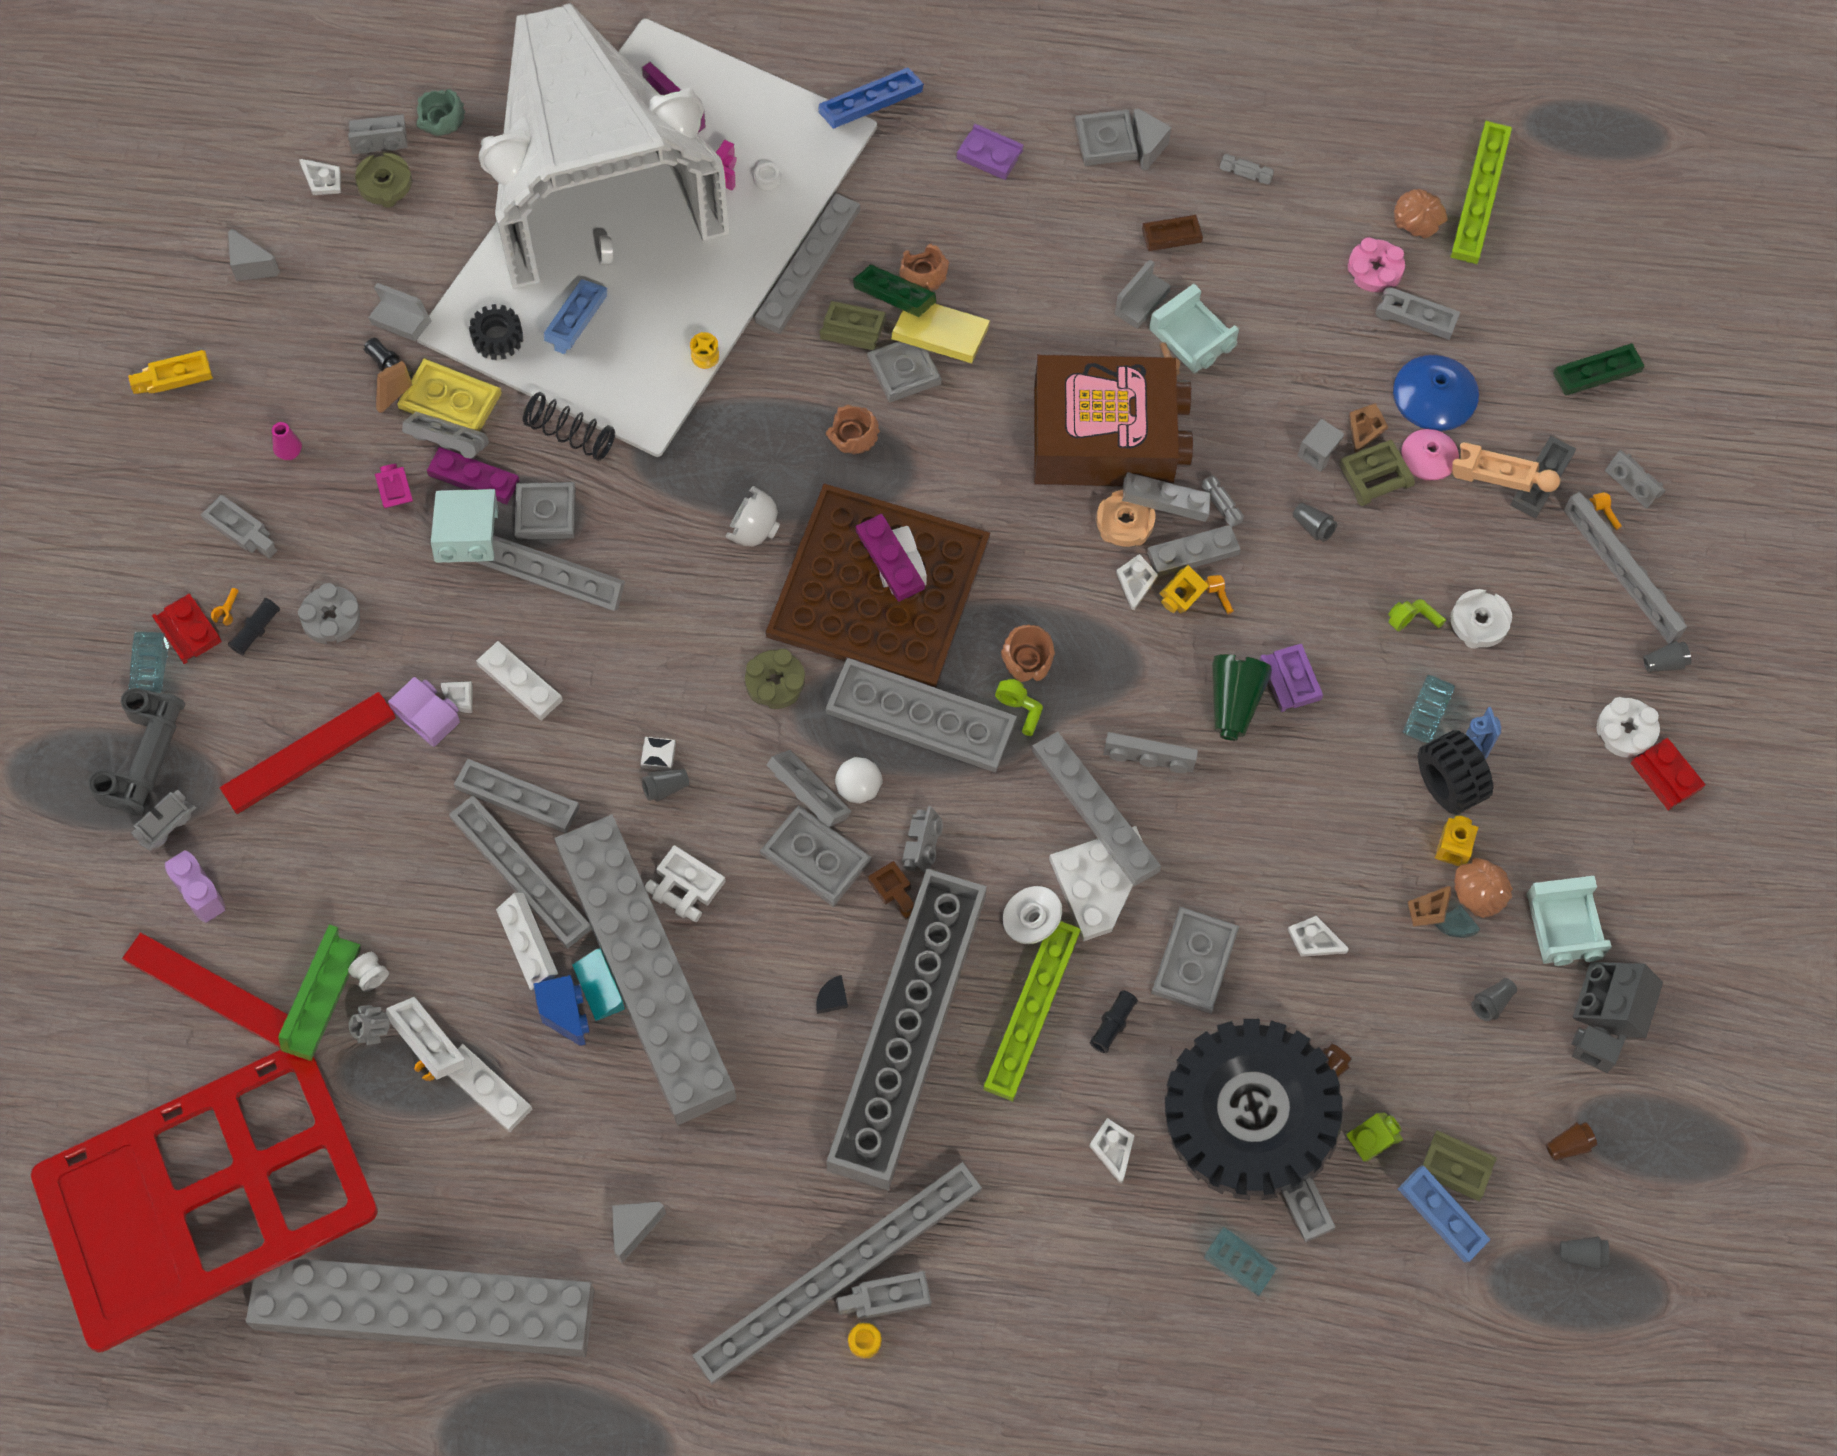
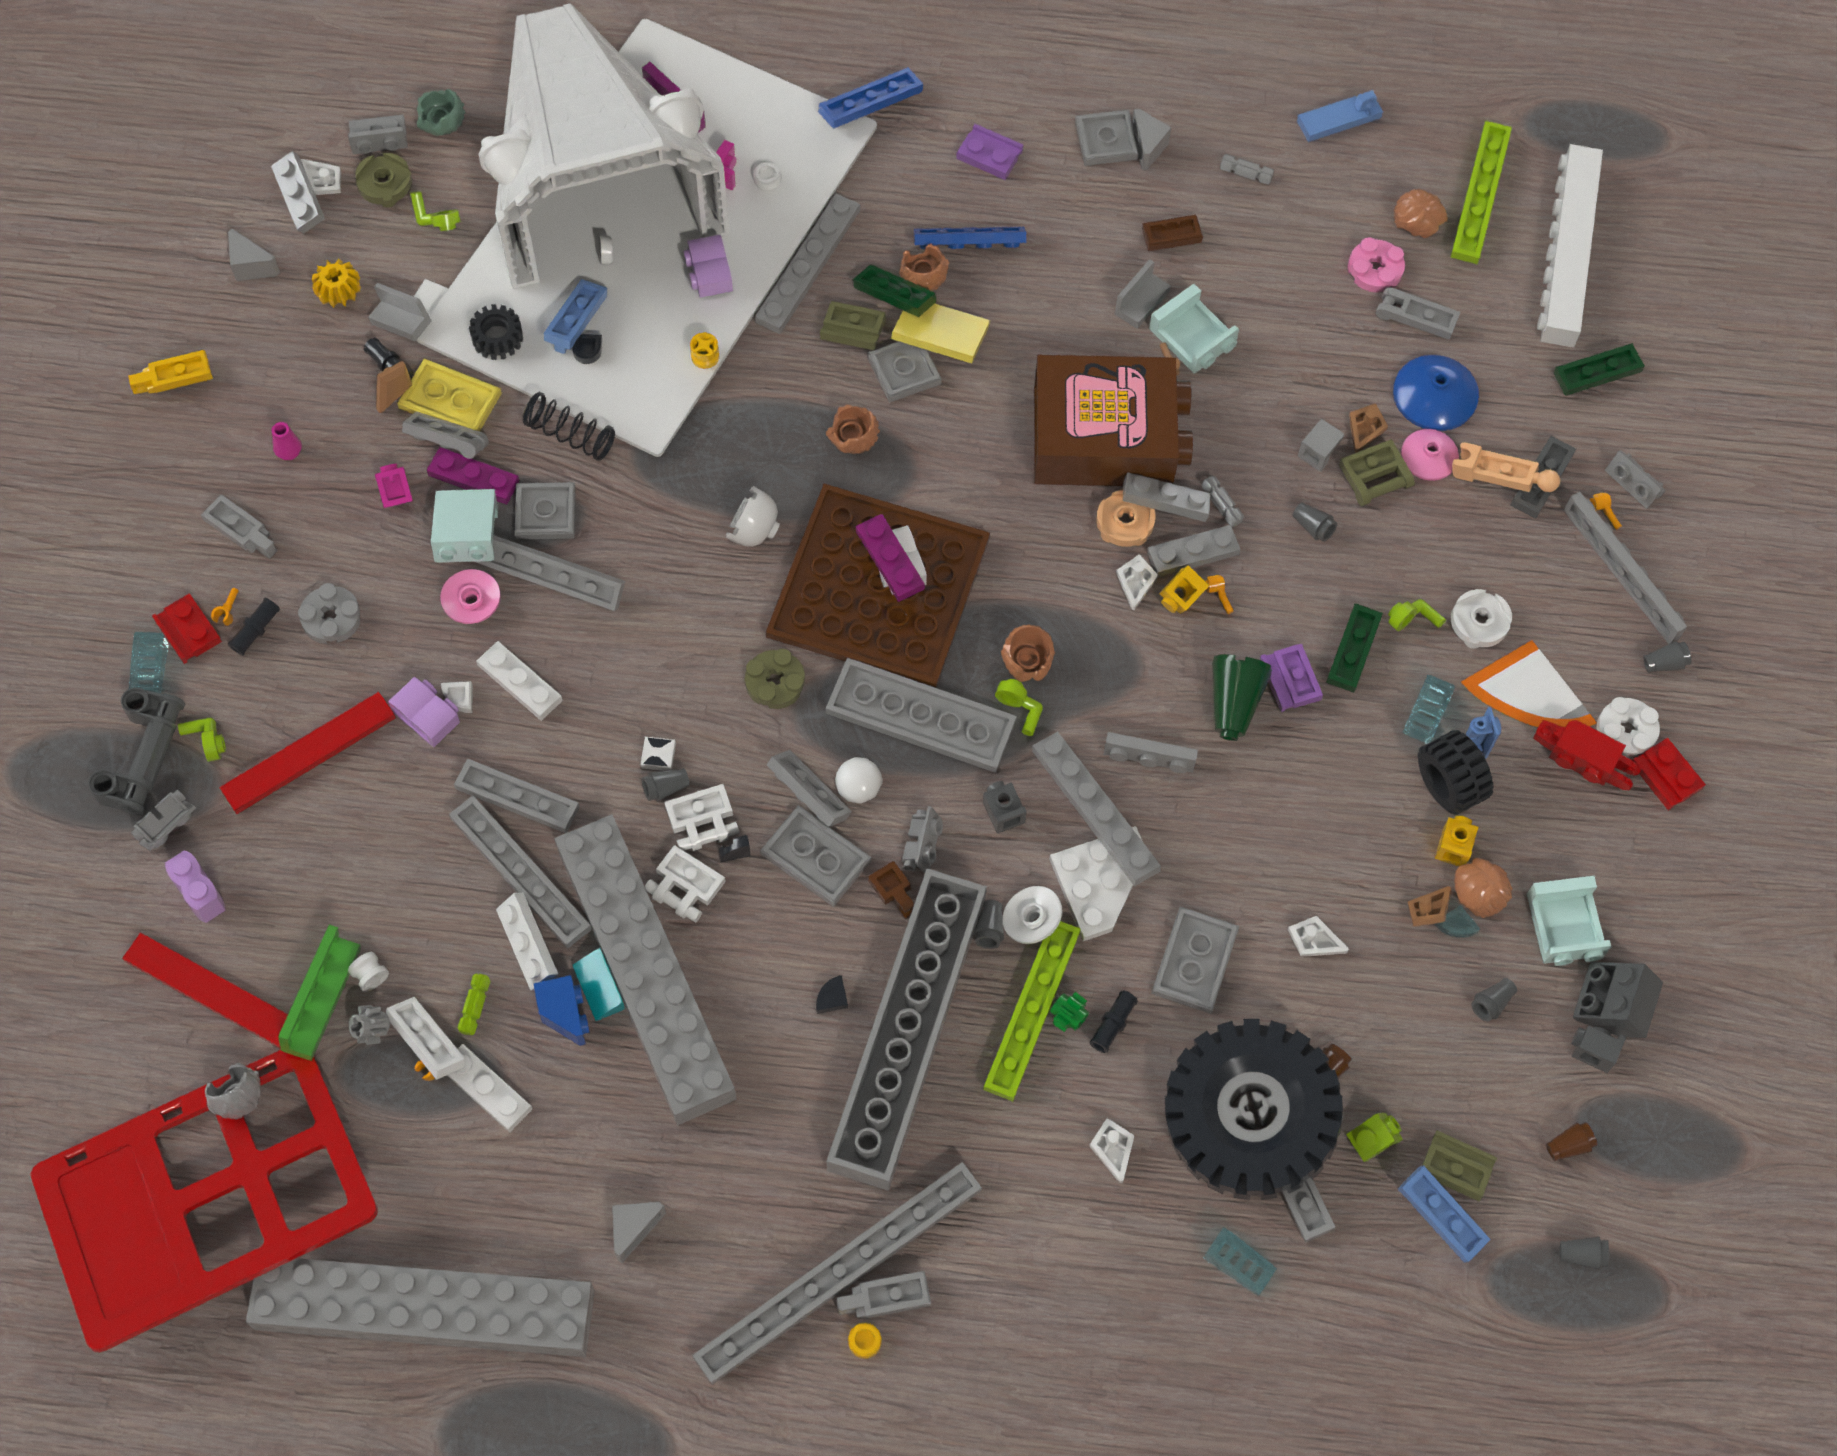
none -> lime plate [178,718,226,762]
none -> light grey hair [205,1063,261,1119]
none -> plate [271,151,325,234]
none -> yellow gear [312,258,361,308]
none -> lime plate [410,191,461,231]
none -> white sticker [414,279,449,315]
none -> bright pink dish [440,569,501,624]
none -> lime axle [457,973,490,1036]
none -> black tile [572,334,603,364]
none -> white plate [664,784,739,851]
none -> lavender brick [684,235,733,298]
none -> black tile [718,835,751,863]
none -> blue plate [914,226,1026,249]
none -> dark grey cone [973,900,1004,949]
none -> dark grey brick [983,781,1027,834]
none -> green gear [1050,992,1090,1032]
none -> medium blue hinge [1297,90,1383,142]
none -> dark green plate [1326,603,1383,693]
none -> white sticker [1461,640,1597,727]
none -> red hinge [1533,720,1641,791]
none -> white brick [1537,144,1603,348]

